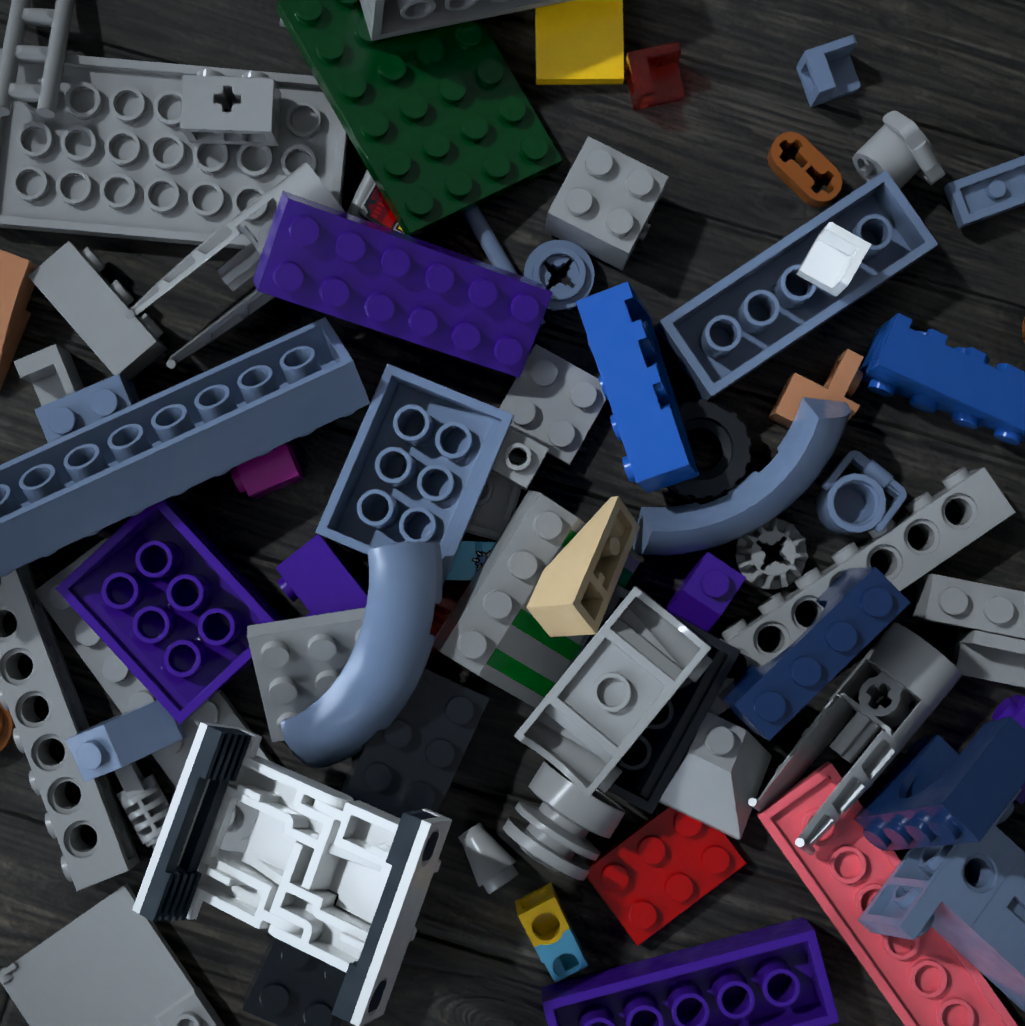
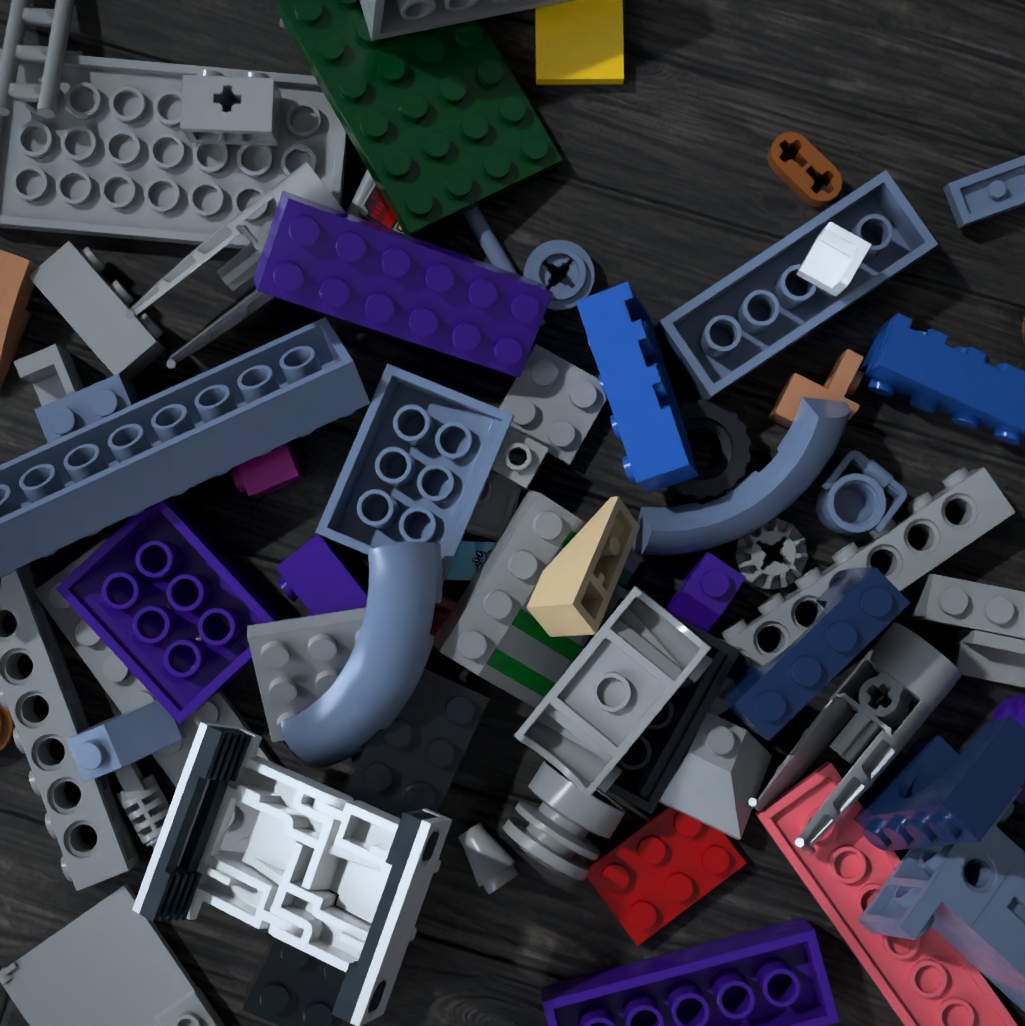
leg [515,883,588,983] -> none
light grey brick [544,136,669,271] -> none
clear red panel [624,42,684,110] -> none
sand blue panel [796,35,861,108] -> none
light grey piece [852,110,945,189] -> none

